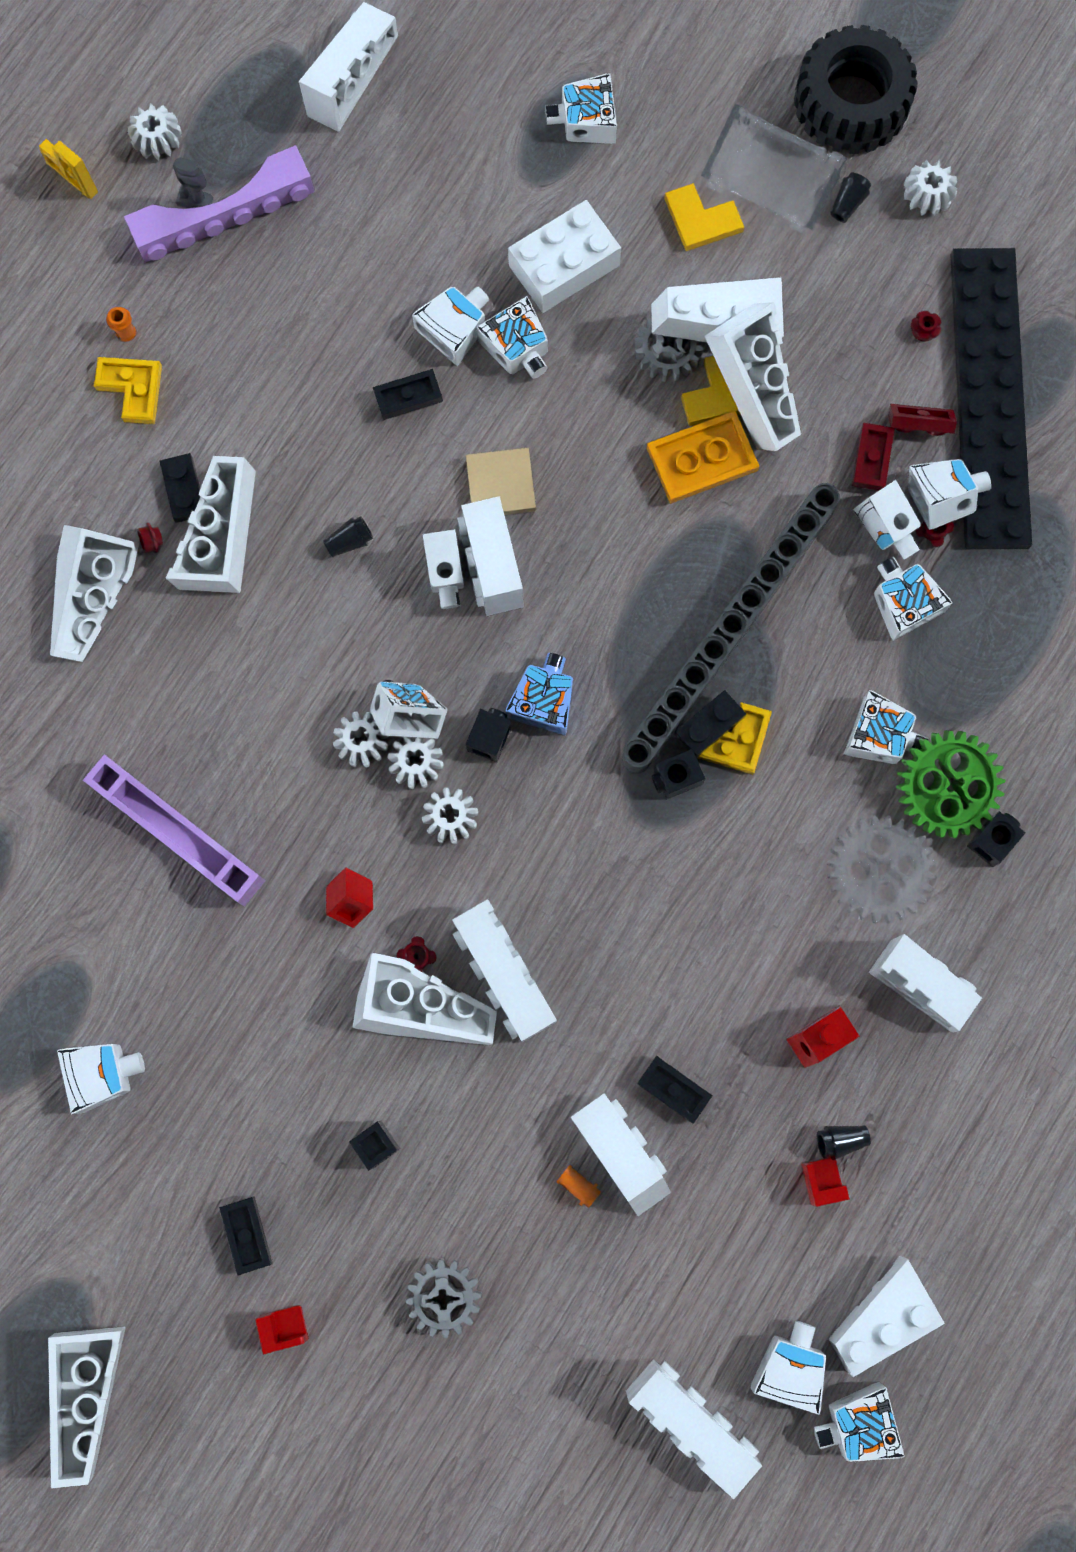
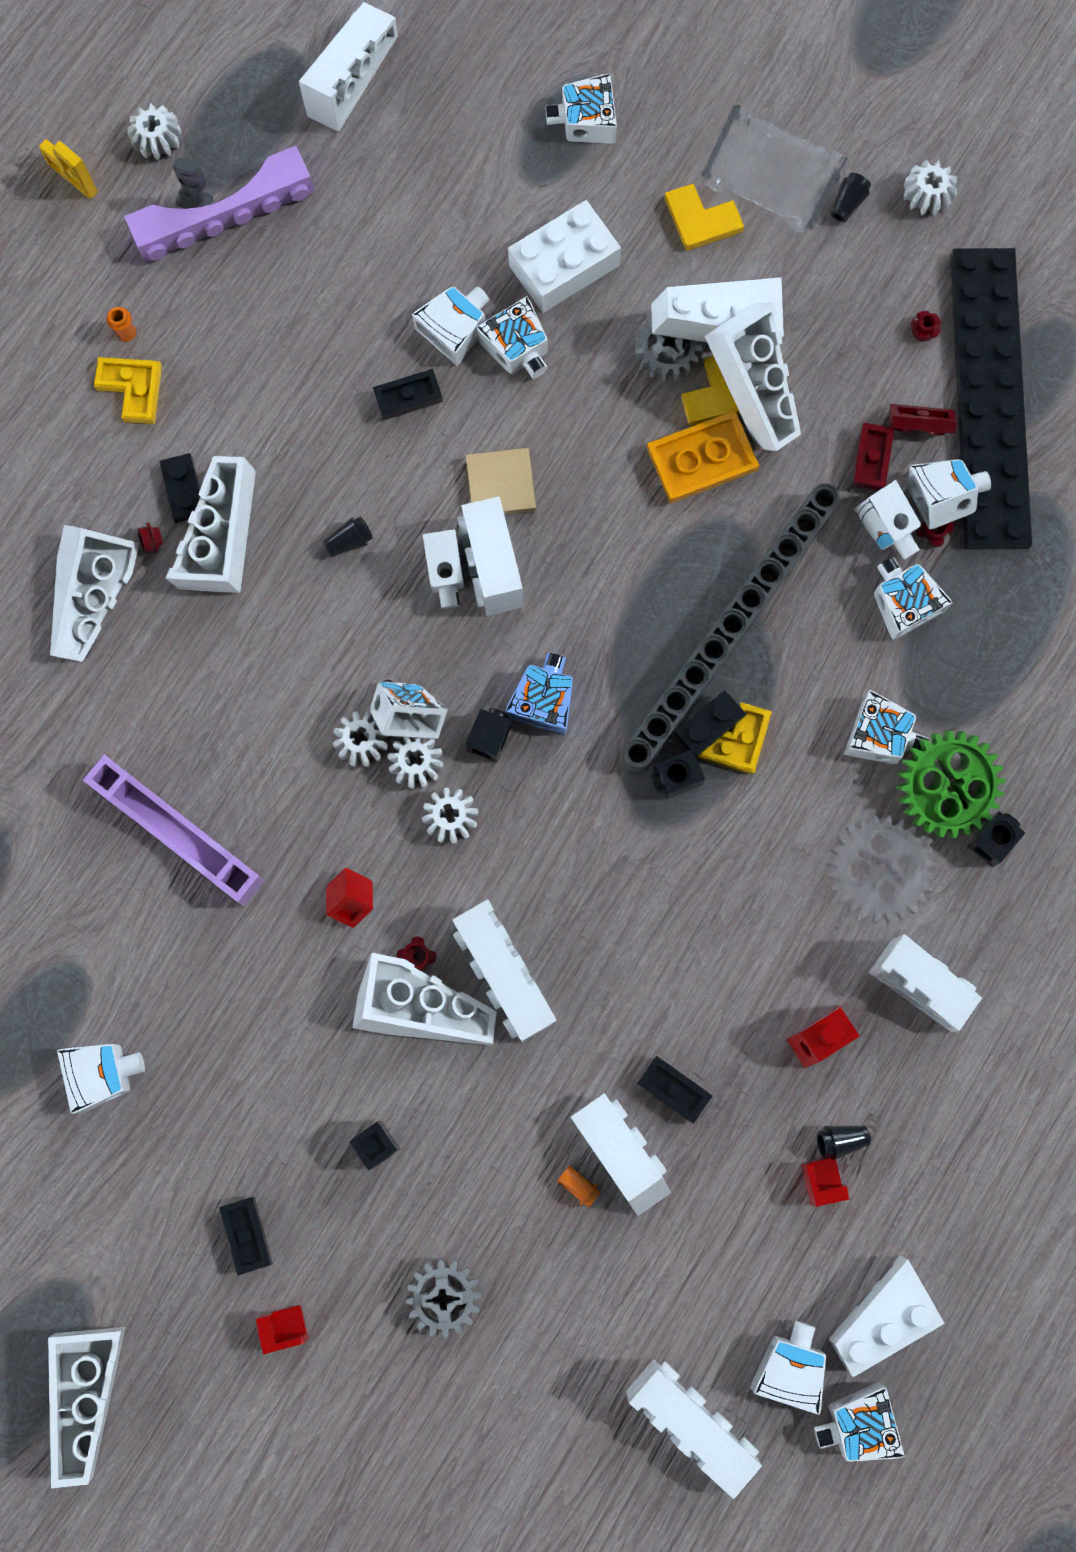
black tyre [794,25,918,154] -> none

